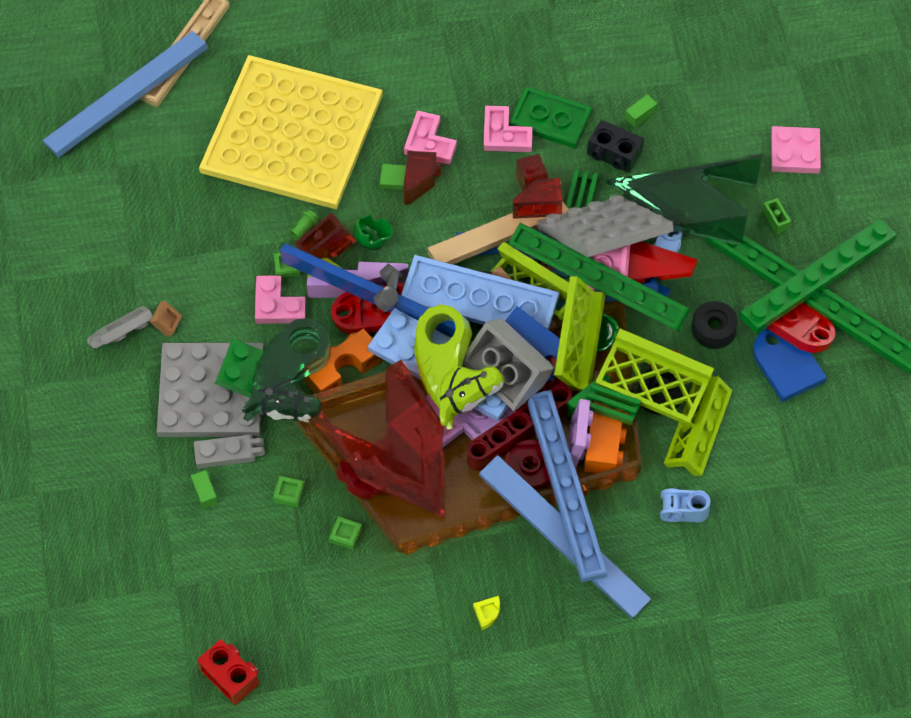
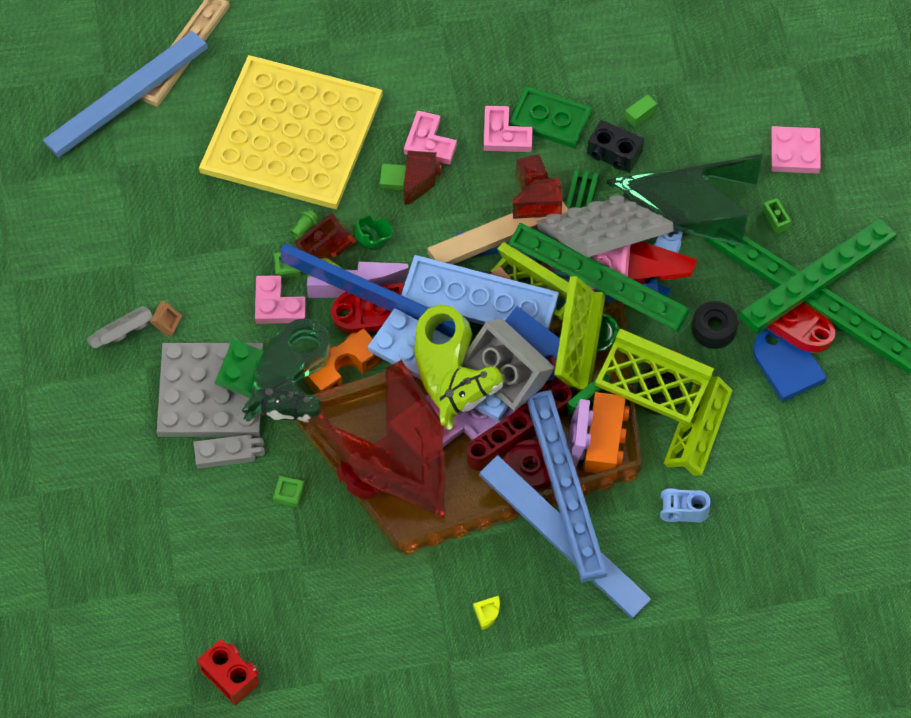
bright green piece [191,470,218,509] -> none
bright green tile [328,516,363,550] -> none
dark grey bar [374,264,403,312] -> none
green tile [586,384,641,426] -> none

